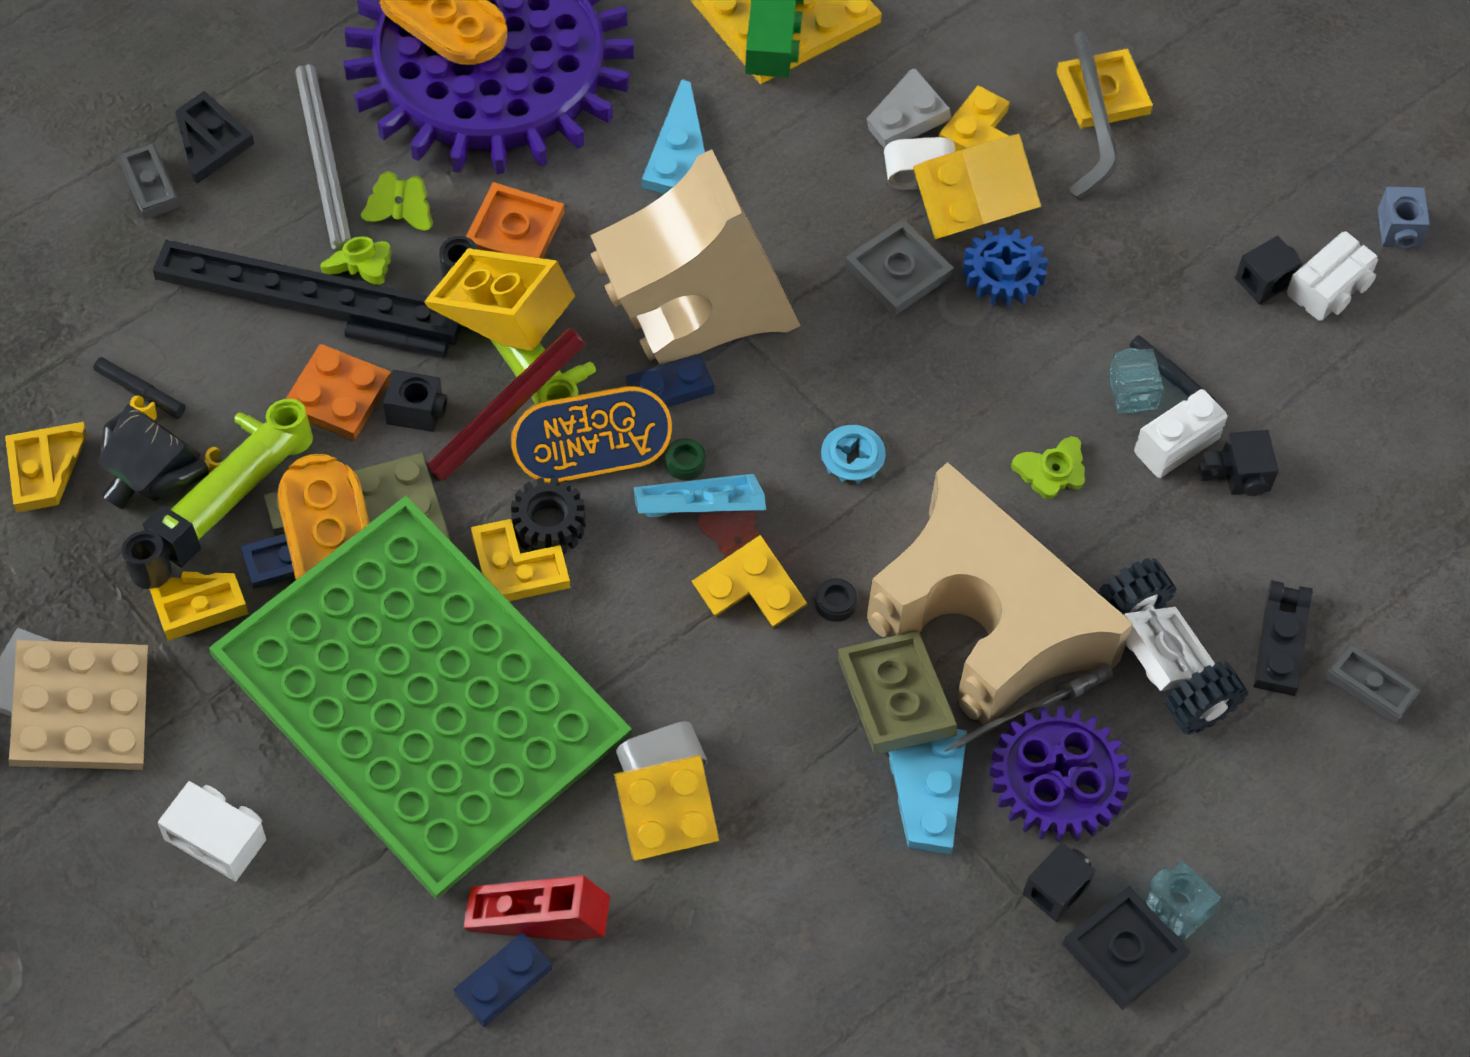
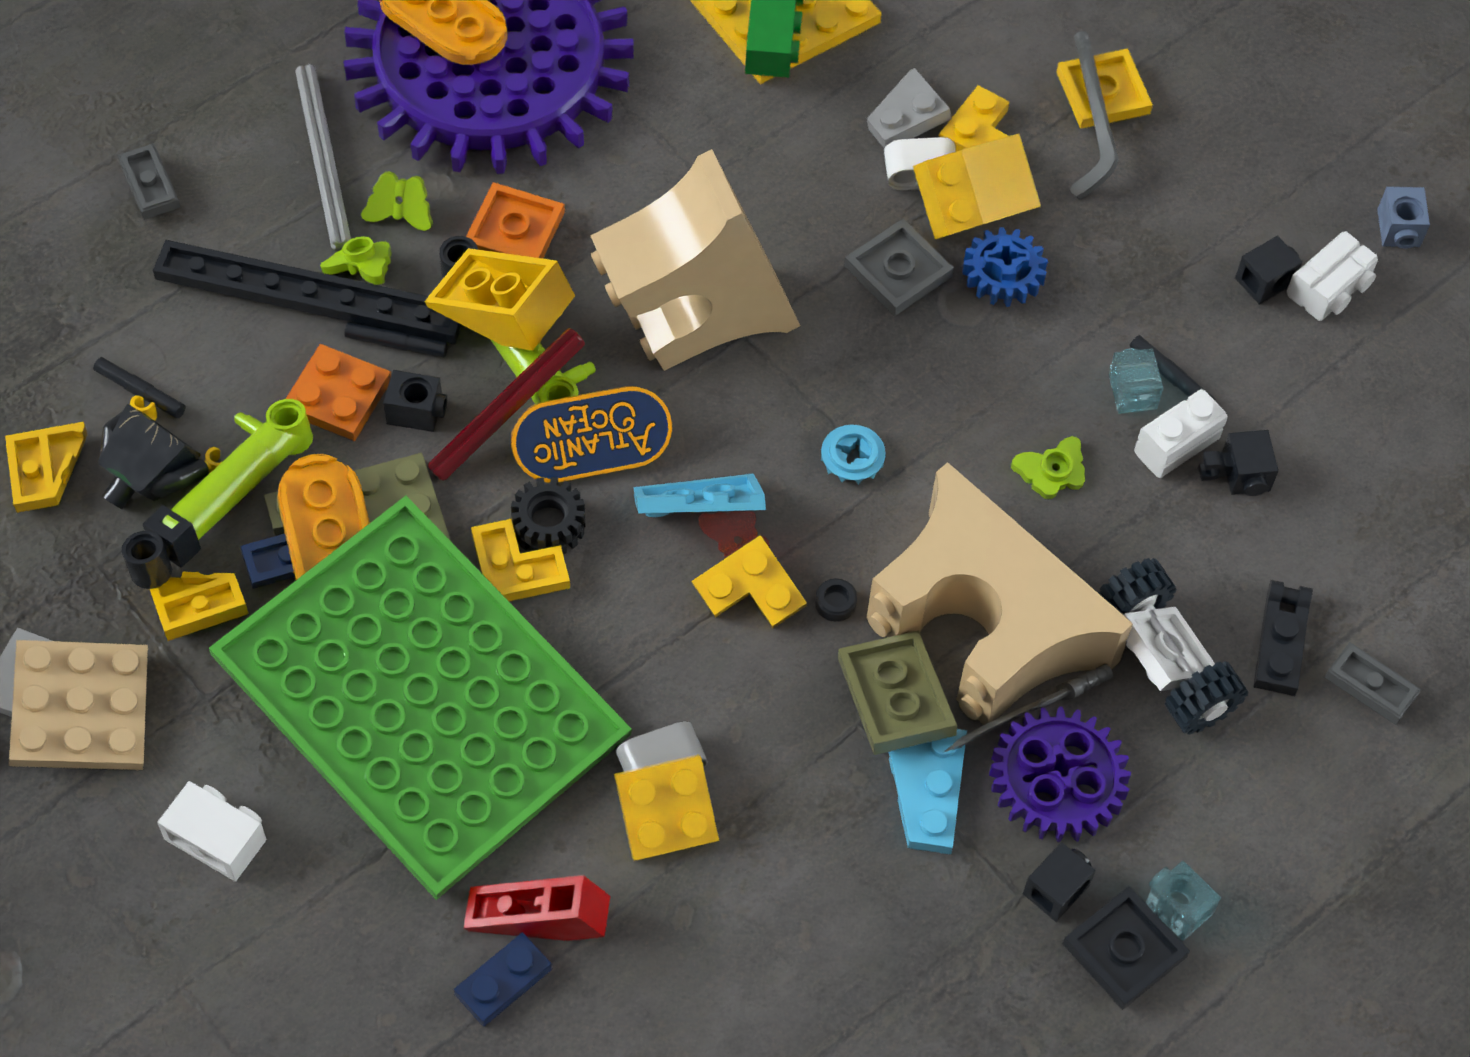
black wing [175,91,254,184] -> none
dark blue plate [626,354,714,407] -> none
medium azure wing [642,80,705,194] -> none
dark green tile [665,438,706,480] -> none

